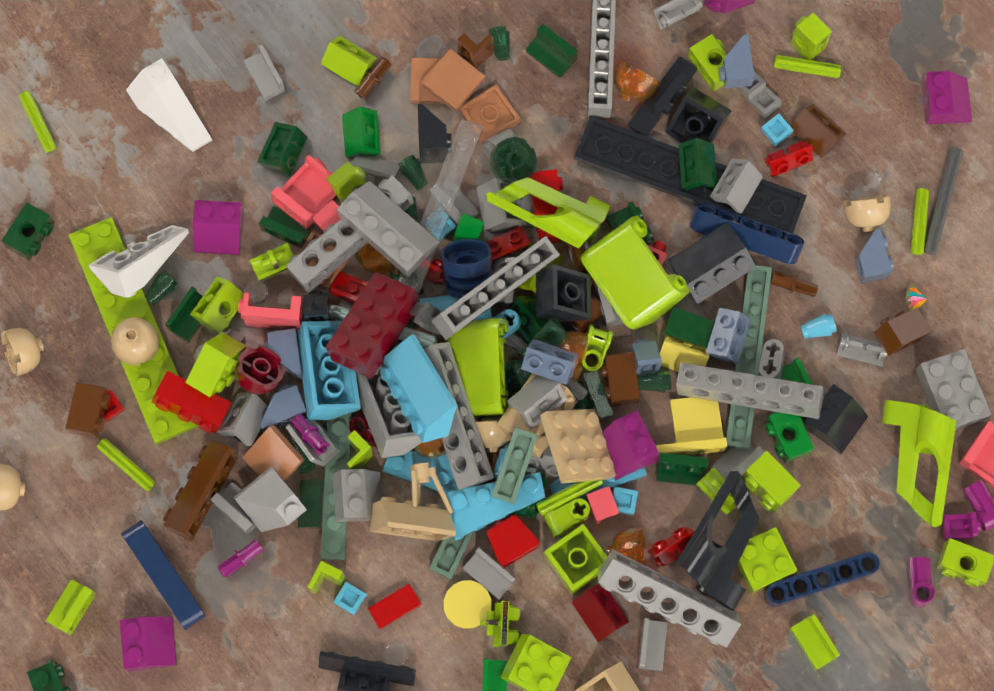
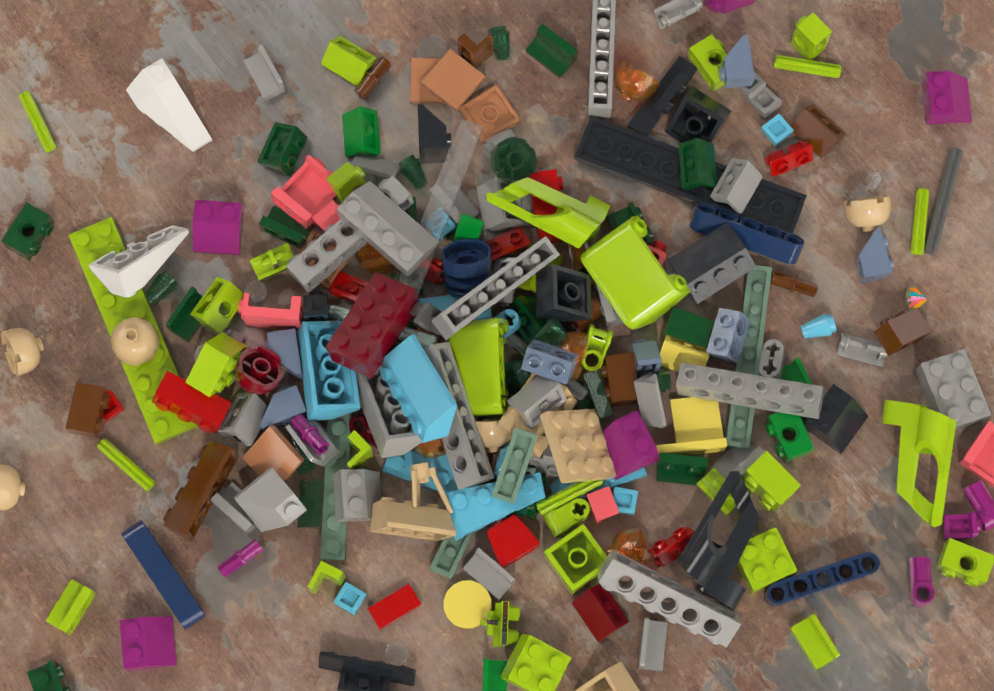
none -> light grey panel [634,373,667,428]

